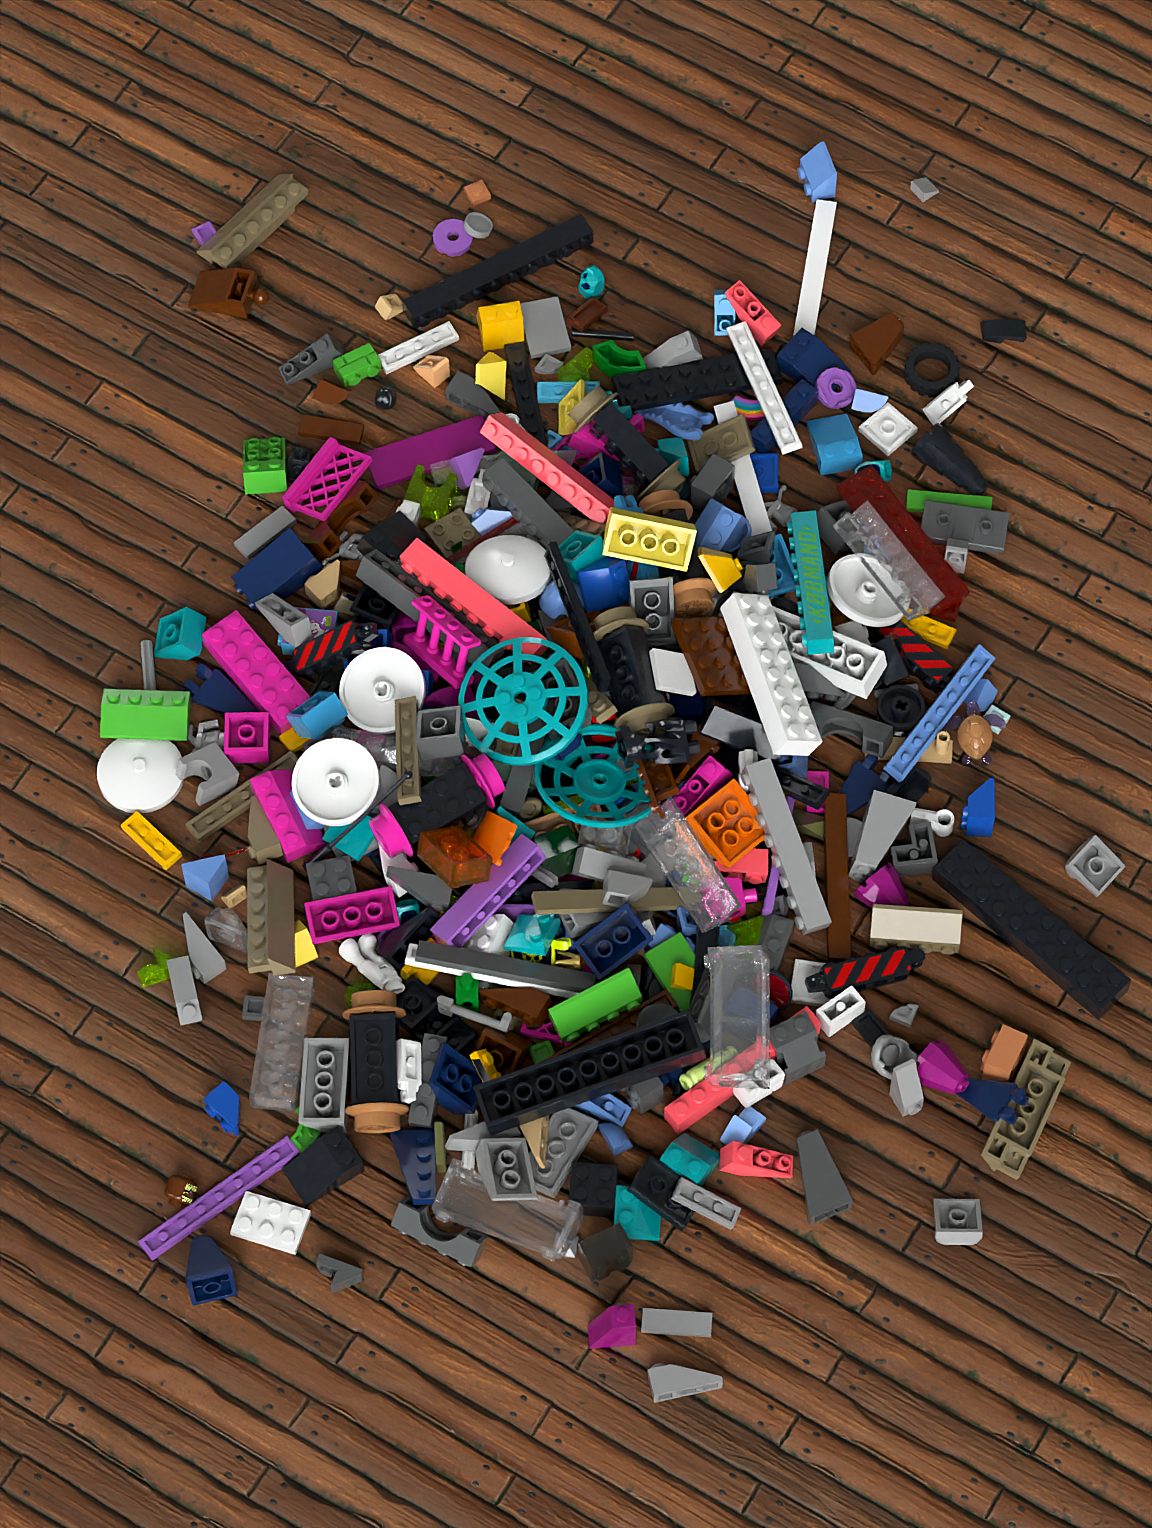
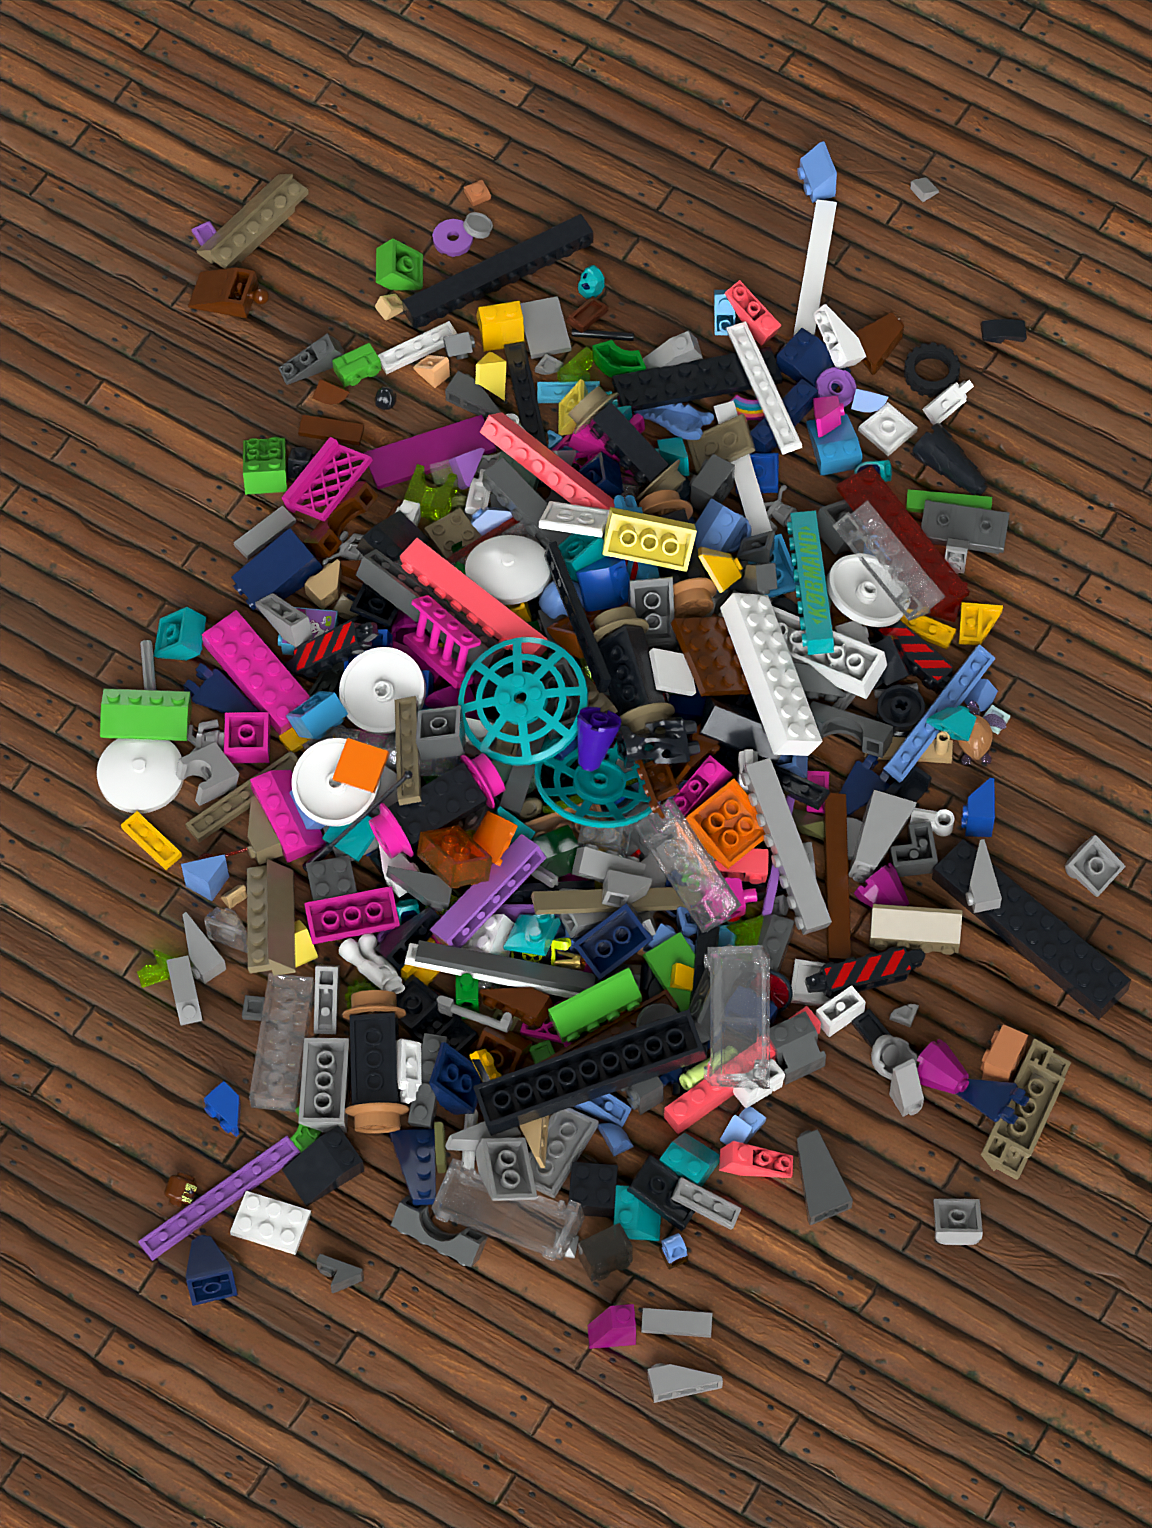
none -> light grey slope [314,964,340,1034]
none -> orange tile [332,738,390,794]
none -> bright green slope [376,238,423,290]
none -> brick [443,332,475,360]
none -> white tile [539,501,609,538]
none -> dark purple cone [577,707,621,771]
none -> medium blue leg [659,1233,688,1270]
none -> white slope [813,304,866,369]
none -> dark pink slope [813,396,845,437]
none -> teal slope [926,705,977,741]
none -> yellow wing [959,602,1003,645]
none -> light grey slope [966,839,1002,913]

